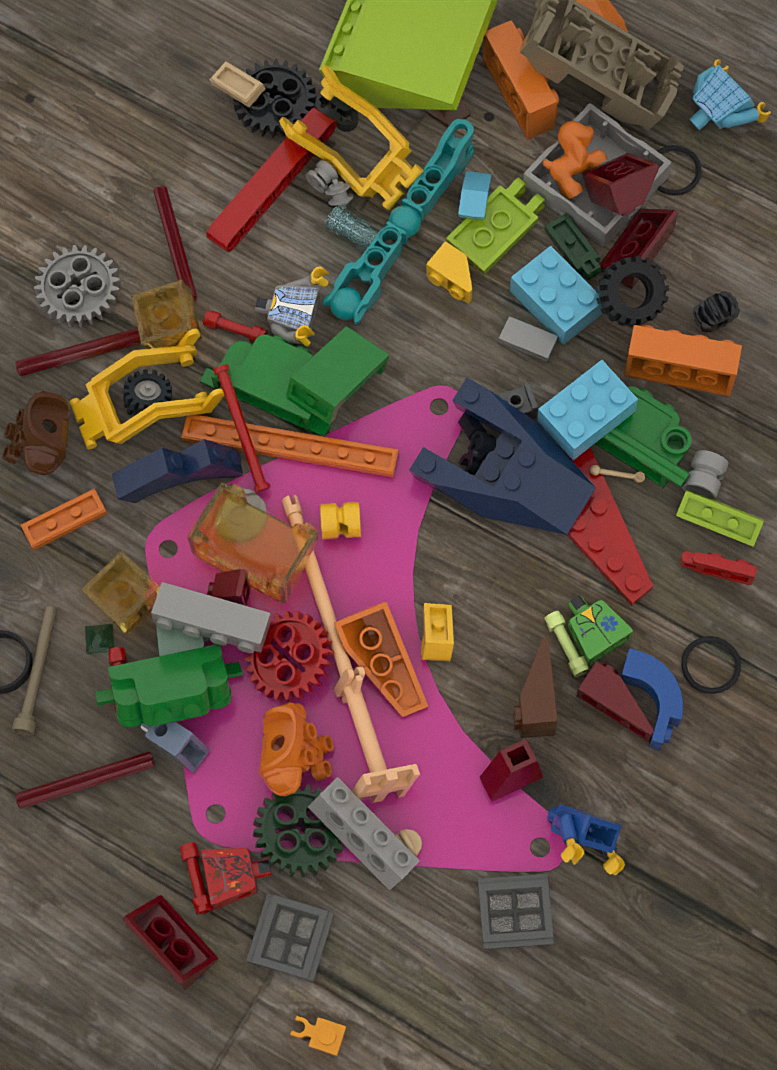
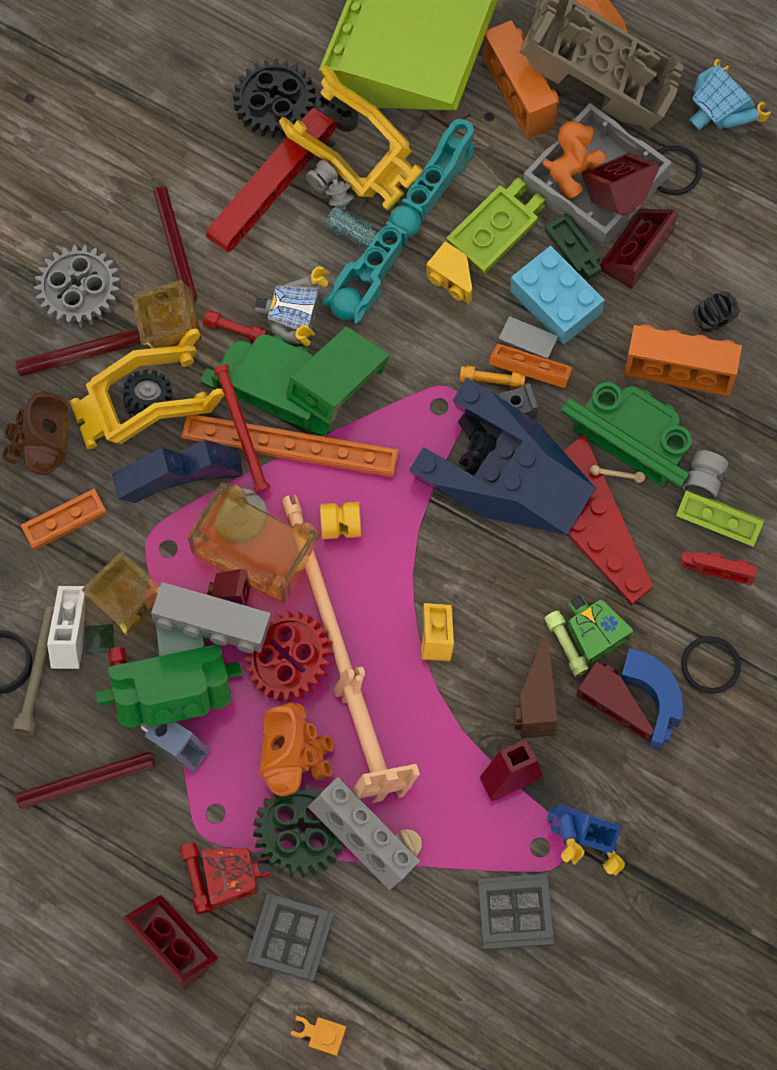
tan tile [209,61,265,107] -> none
orange wedge [334,601,428,717] -> none
medium azure slope [458,171,492,220] -> none
medium azure brick [537,360,638,460] -> none
black tyre [596,256,669,327] -> none
none -> white slope [47,586,87,669]
none -> light orange bar [460,366,525,390]
none -> orange tile [489,343,573,388]

